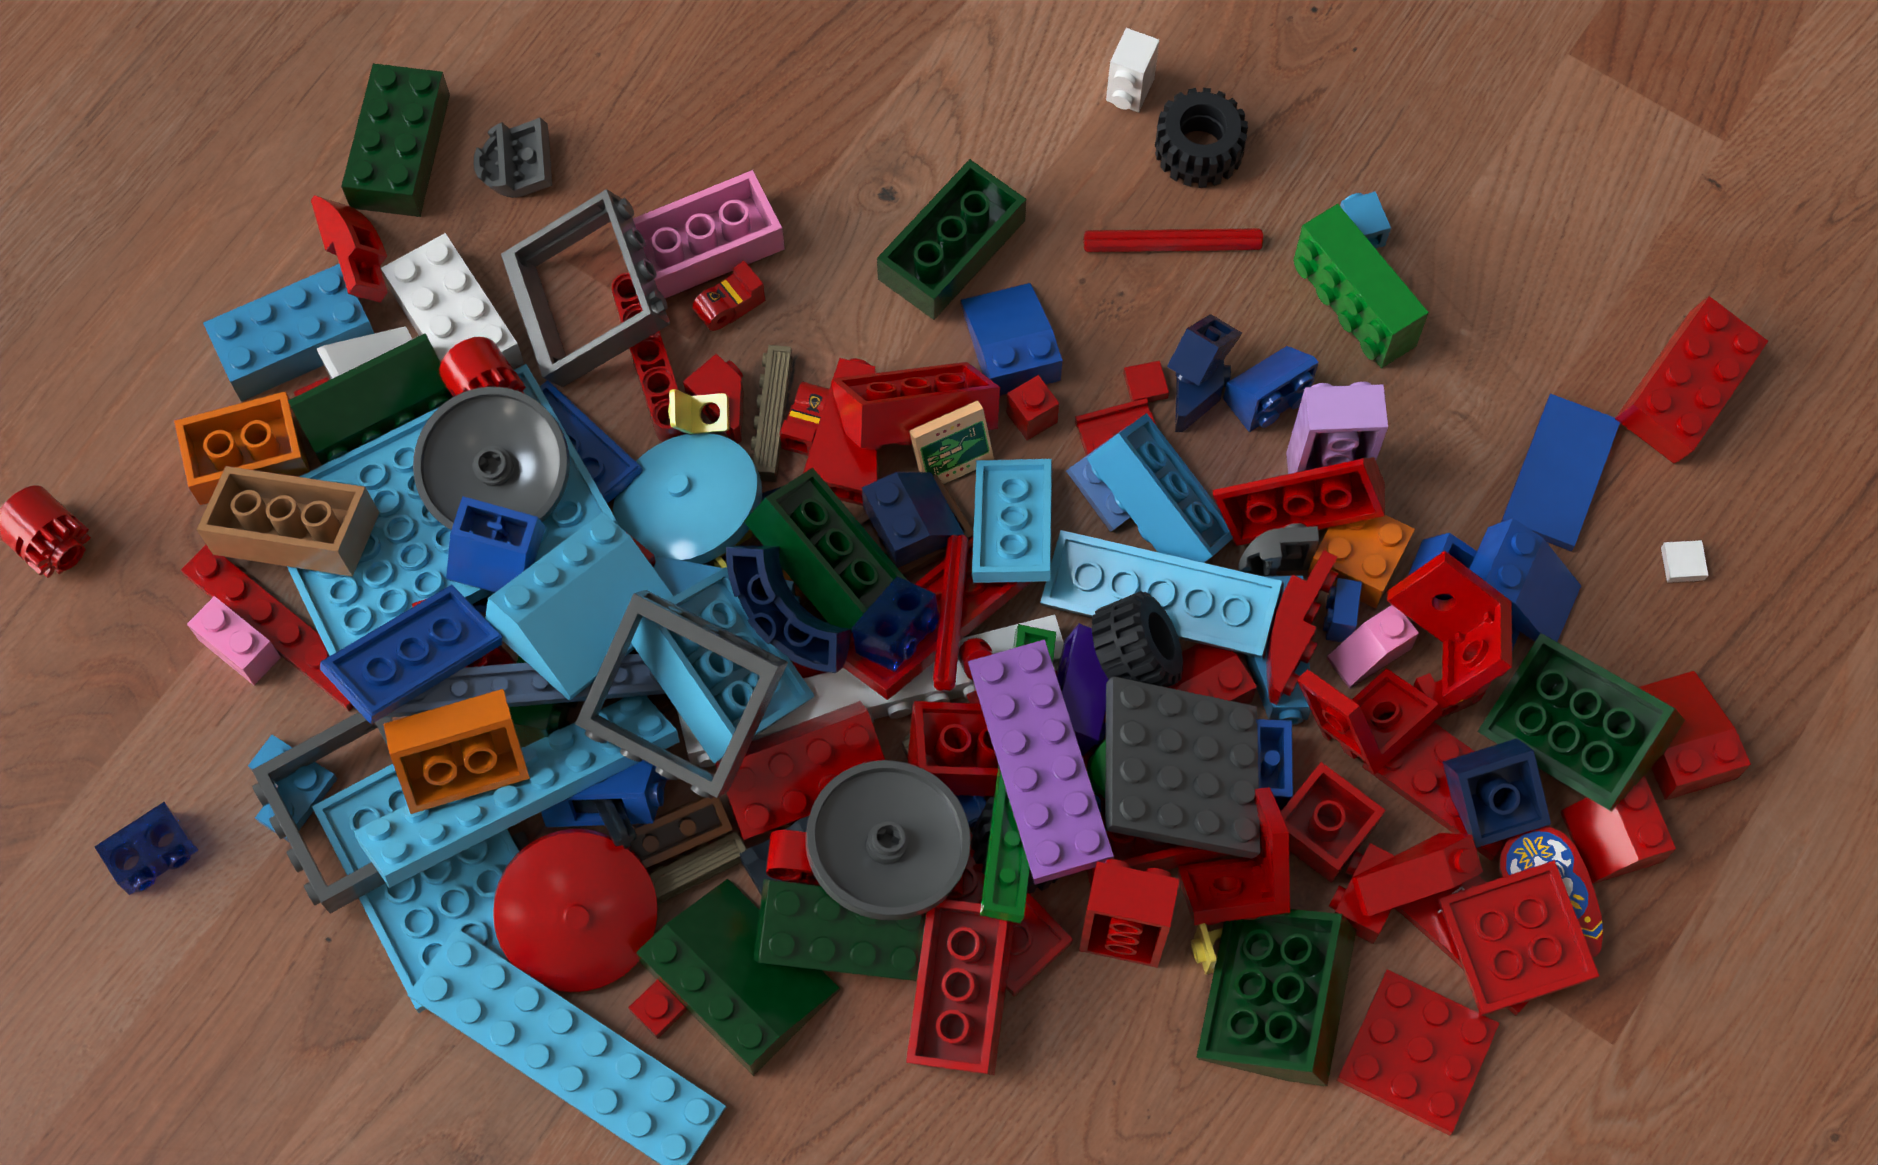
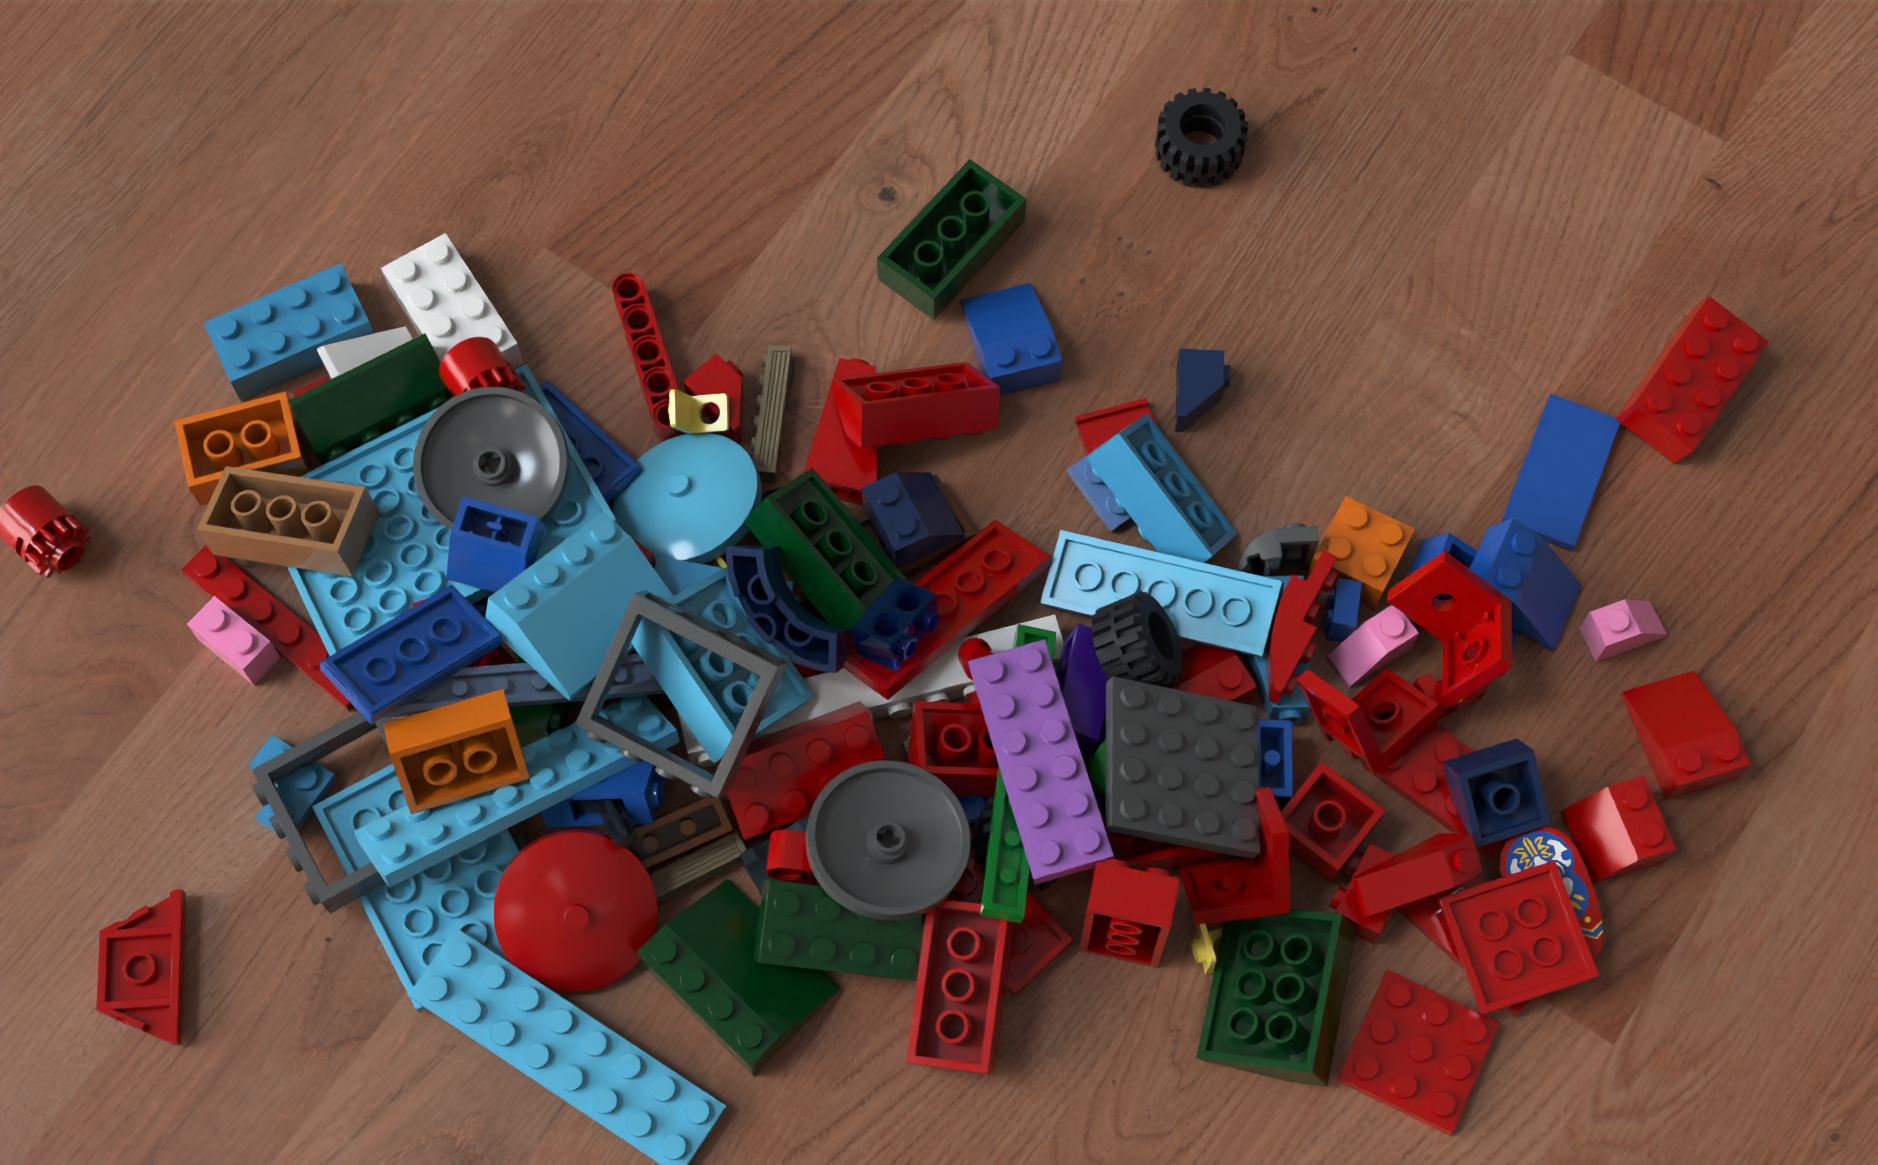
clear blue brick [95,802,198,895] -> none
red slope [311,195,388,303] -> none
dark green brick [341,63,450,217] -> none
dark grey slope [474,118,552,198] -> none
dark grey window [501,189,670,387] -> none
red plate [628,979,687,1039] -> none
bright pink brick [633,170,785,298] -> none
red leg [692,261,766,331] -> none
red leg [780,381,829,456] -> none
tile [909,401,994,484] -> none
red axle [933,534,969,691] -> none
medium azure plate [972,459,1052,583] -> none
red brick [1006,375,1059,441] -> none
red axle [1083,228,1263,252] -> none
white brick [1106,28,1159,112] -> none
red tile [1123,360,1169,402] -> none
dark blue slope [1167,314,1242,386] -> none
red slope [1213,457,1385,546] -> none
blue slope [1223,346,1319,432] -> none
lavender brick [1286,382,1388,474] -> none
green brick [1293,204,1429,369] -> none
dark azure brick [1340,191,1391,248] -> none
dark green slope [1477,633,1685,812] -> none
white tile [1661,540,1708,583] -> none
none -> red wing [96,889,186,1046]
none -> bright pink slope [1579,599,1667,662]

